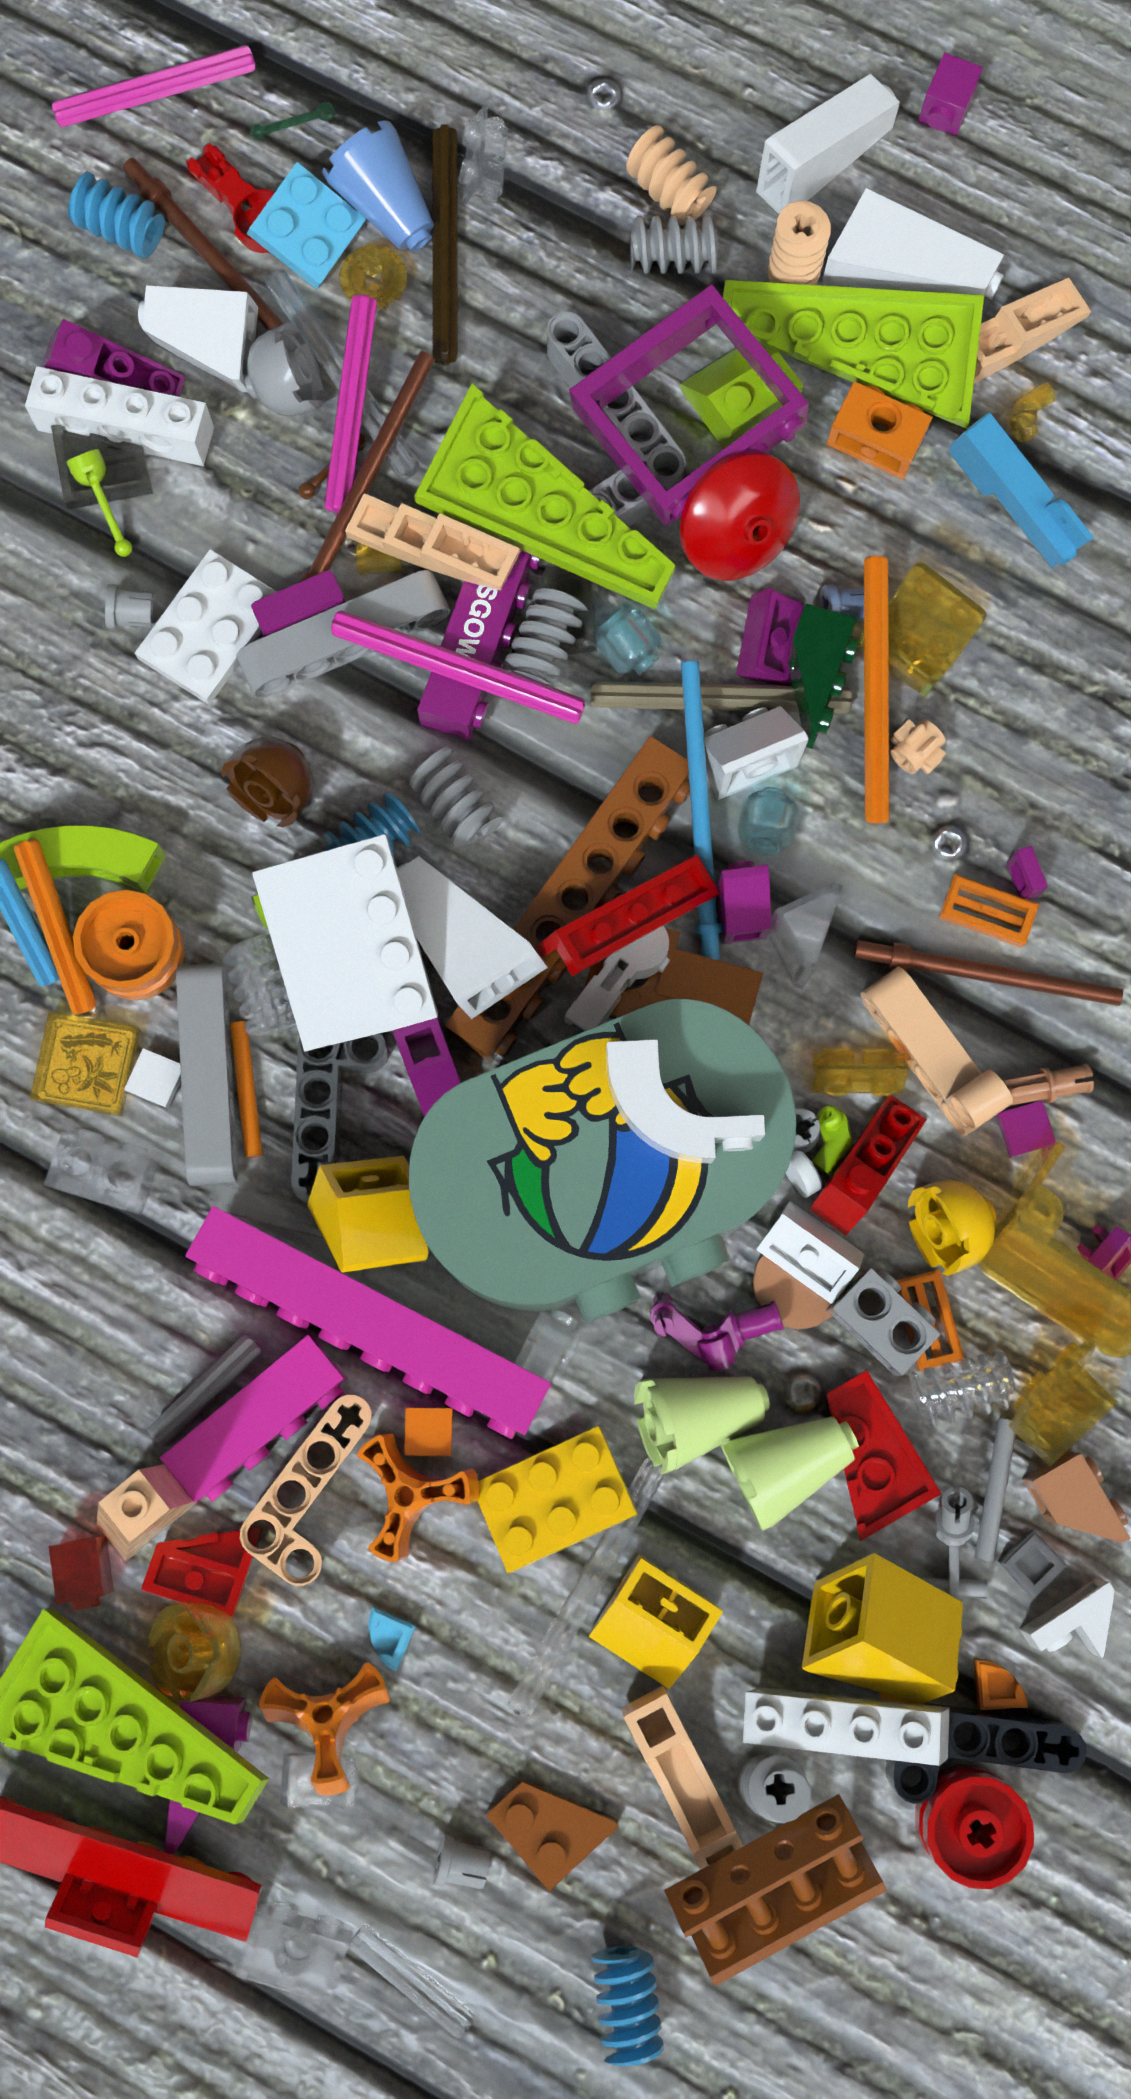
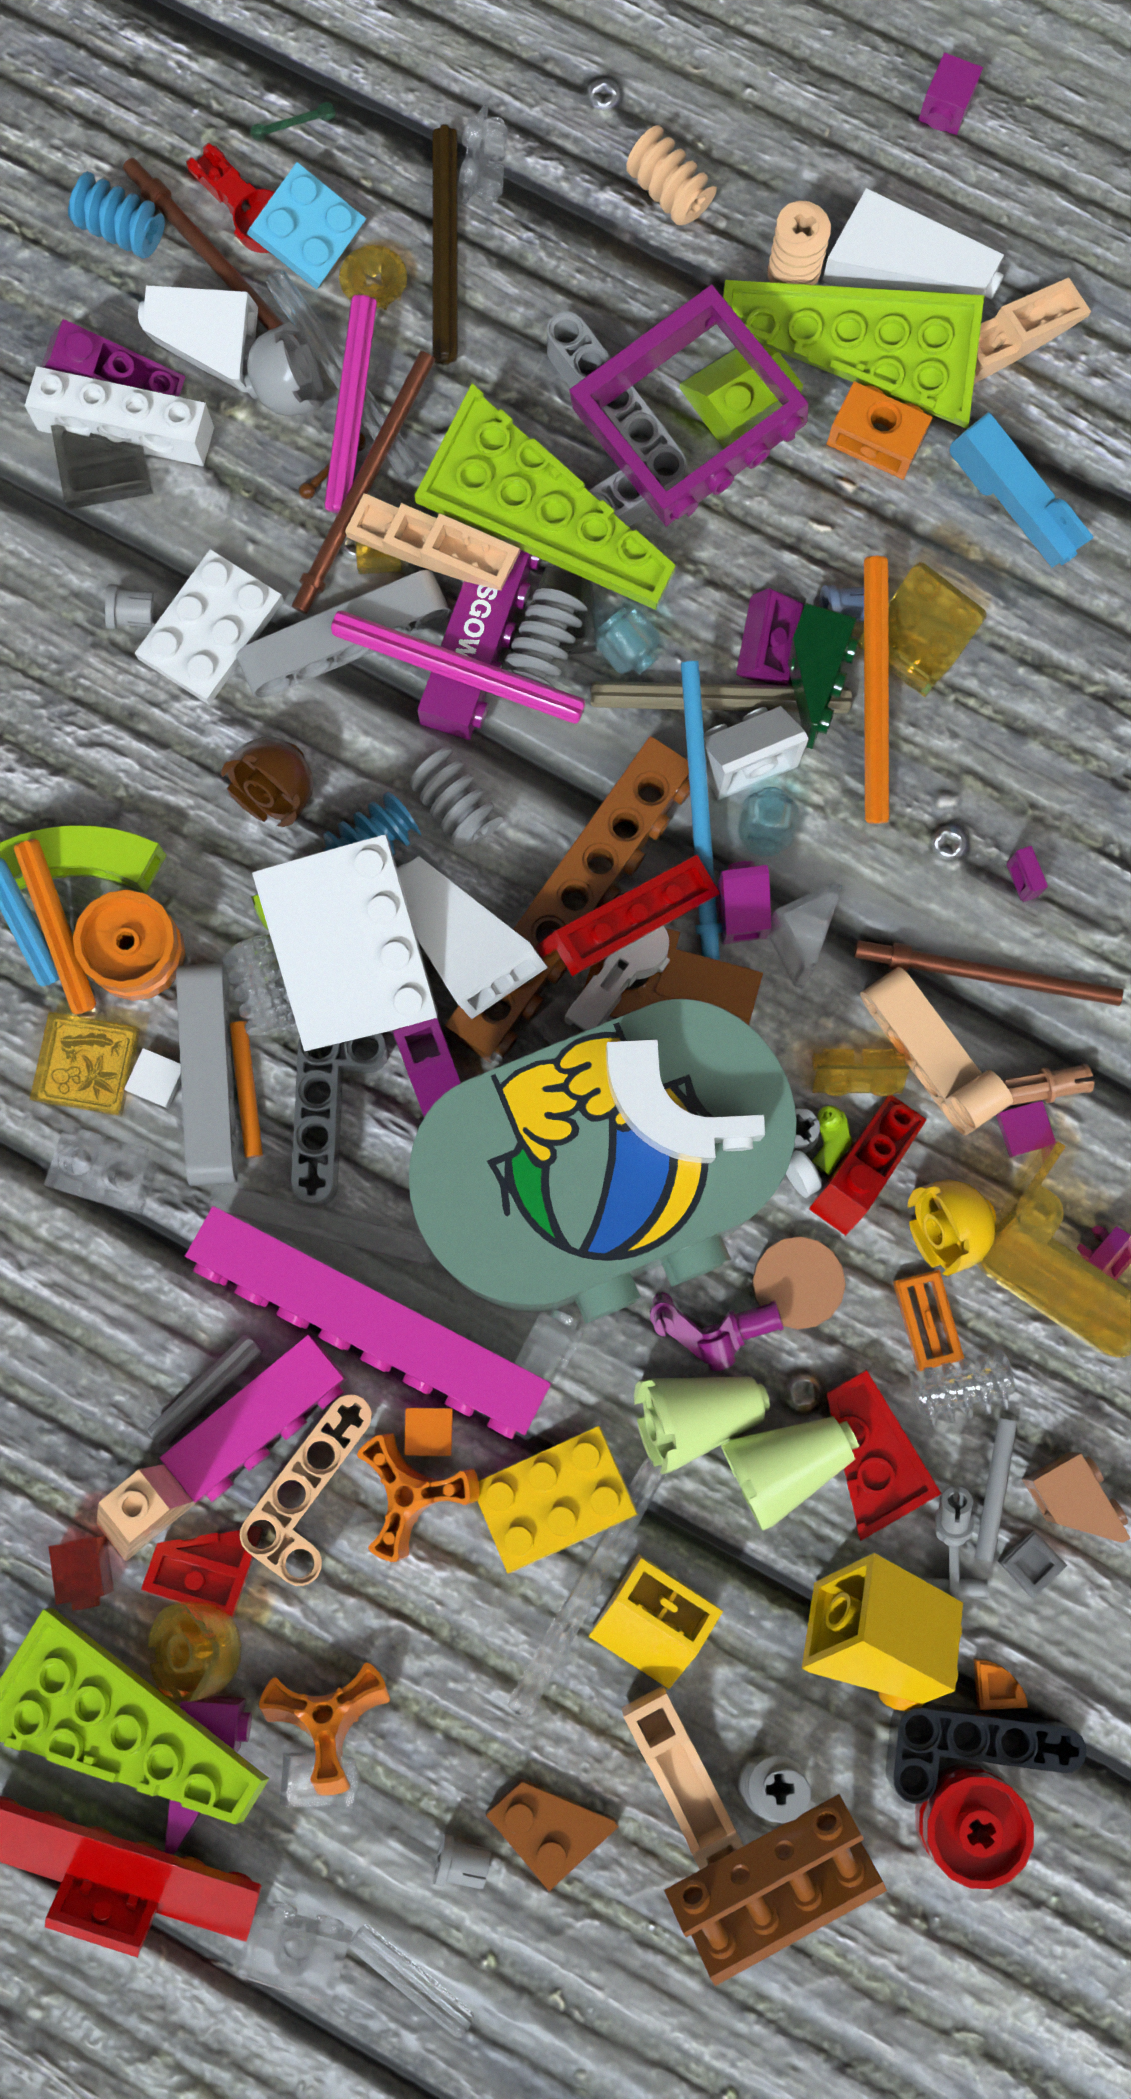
dark pink axle [52,45,255,127] -> none
lime hinge [66,449,132,557] -> none
magenta slope [251,571,345,637] -> none
yellow slope [307,1156,429,1273] -> none
medium blue cone [322,121,434,252] -> none
medium azure tile [368,1606,417,1671] -> none
dark azure piece [592,1946,664,2066] -> none
light grey piece [630,216,718,274] -> none
red dish [680,451,800,581] -> none
white brick [743,1687,949,1766] -> none
white slope [756,74,900,214] -> none
white panel [756,1201,864,1305] -> none
light grey brick [826,1268,941,1376] -> none
light nougat gear [890,719,946,774] -> none
orange tile [938,874,1039,948] -> none
clear yellow arm [1009,383,1056,442] -> none
clear yellow bracket [1009,1337,1118,1467] -> none
white slope [1020,1578,1115,1658] -> none

